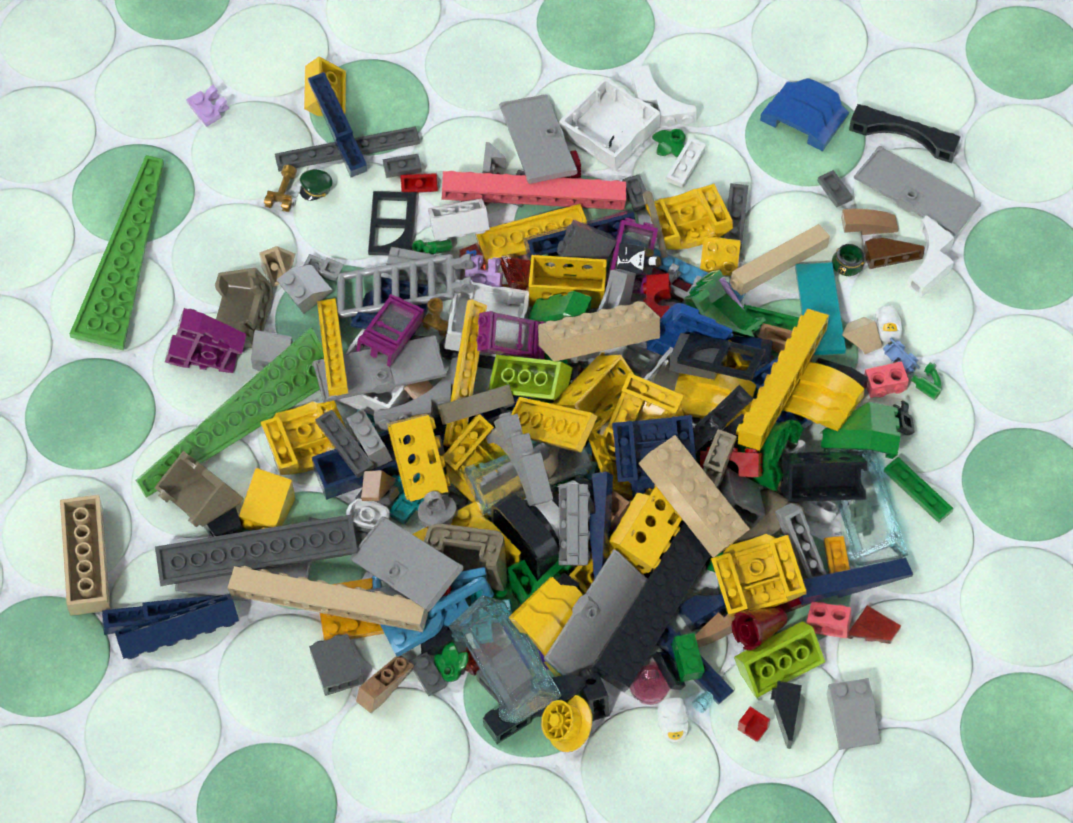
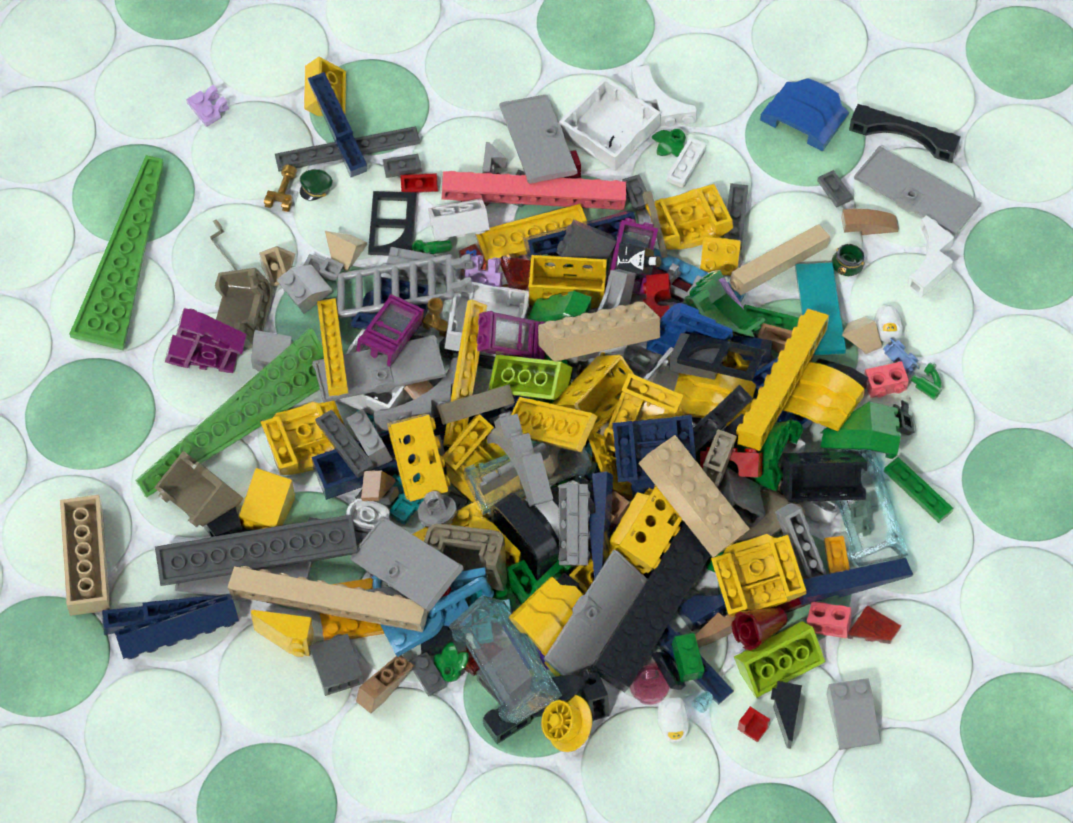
reddish brown slope [863,238,925,269] -> none
none -> dark tan piece [210,219,237,270]
none -> yellow slope [251,610,314,657]
none -> tan slope [325,231,367,271]

